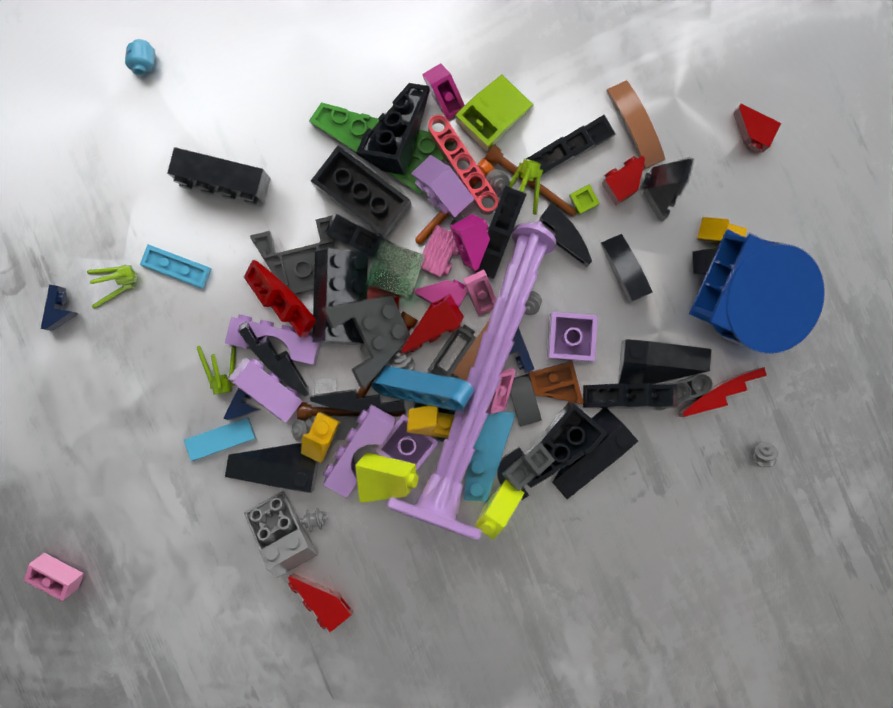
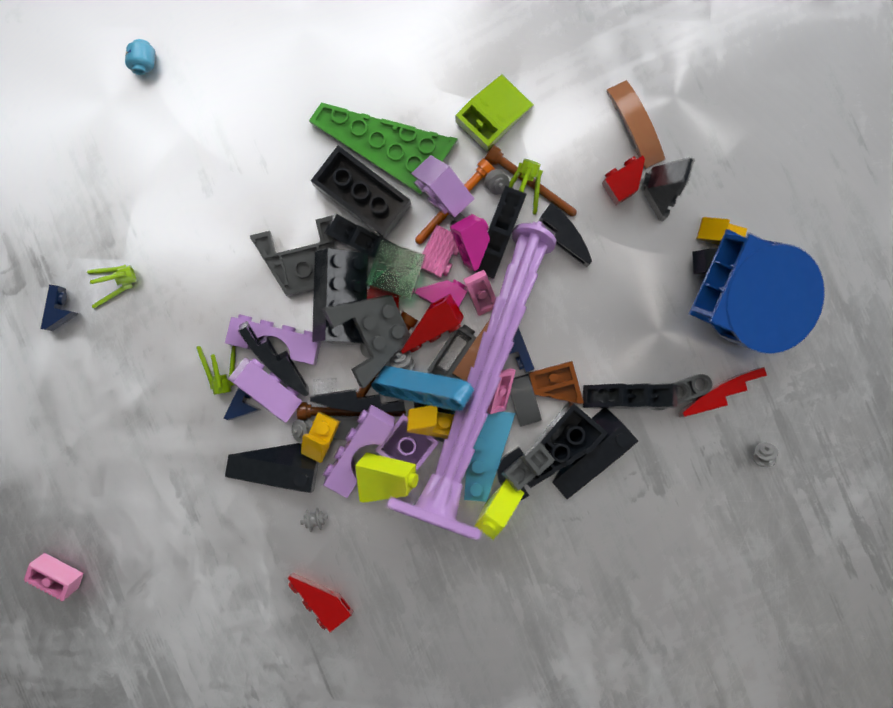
medium azure tile [140,244,212,289] -> none
black brick [167,147,271,205] -> none
medium azure tile [184,417,256,461] -> none
red slope [244,260,317,337] -> none
light grey slope [244,491,317,578] -> none
black wedge [356,83,430,175] -> none
dark pink slope [422,63,465,120] -> none
coral beam [428,115,499,215] -> none
light grey wheel [524,290,542,315] -> none
black slope [526,114,616,179] -> none
lavender brick [547,312,598,362] -> none
lime plate [569,184,600,215] -> none
black slope [601,234,653,303] -> none
black wedge [618,339,712,384] -> none
red slope [733,104,781,152] -> none

